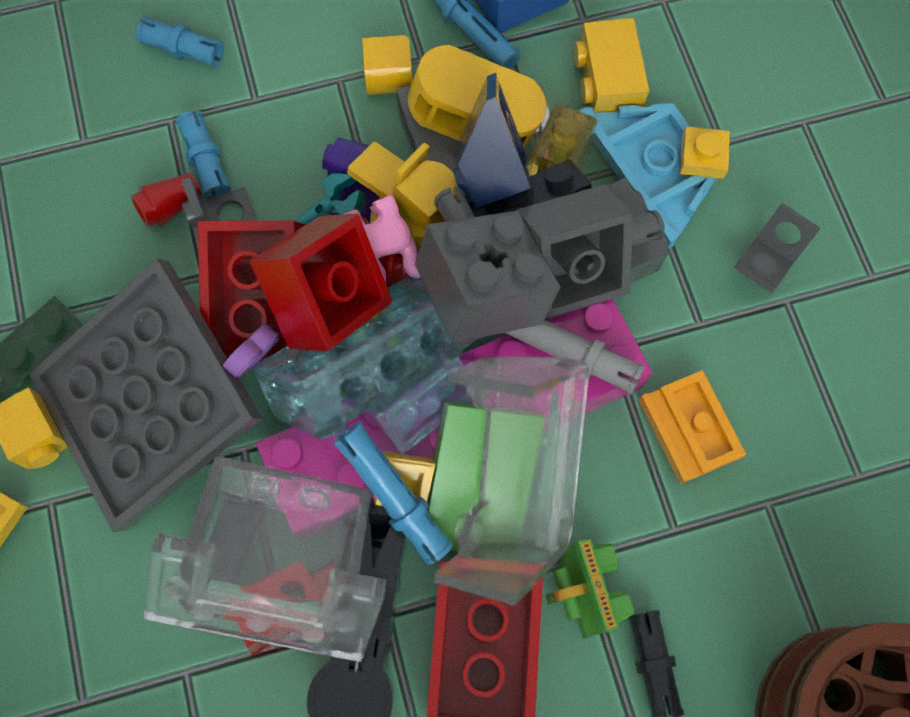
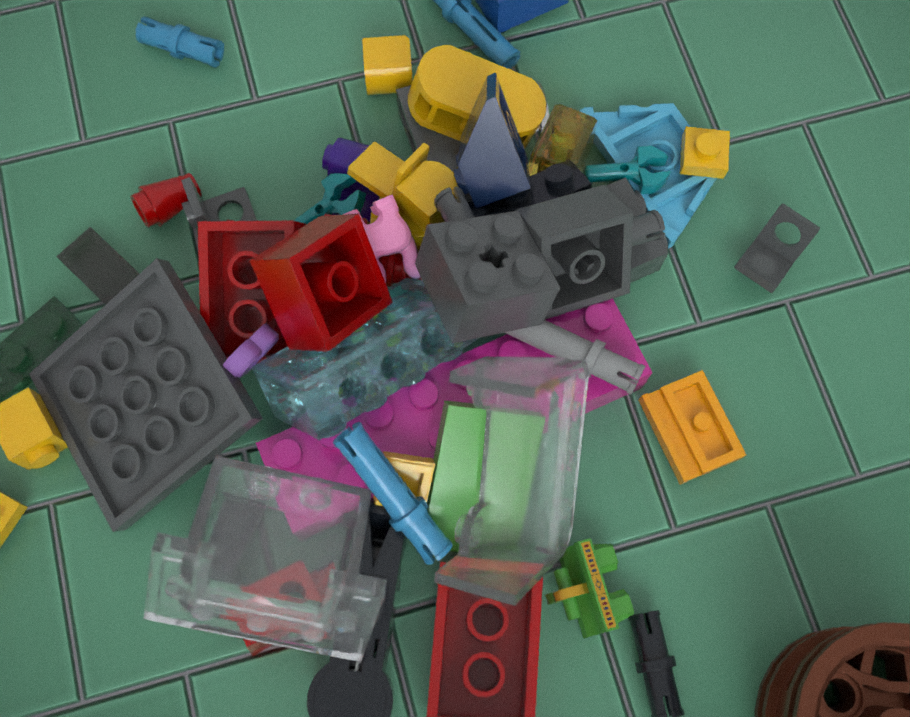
dark azure pin [176,110,231,199] -> none
clear light blue plate [370,350,481,455] -> none
yellow brick [574,18,649,113] -> none
none -> clear smoke tile [56,227,140,305]
none -> teal bar [583,145,671,194]

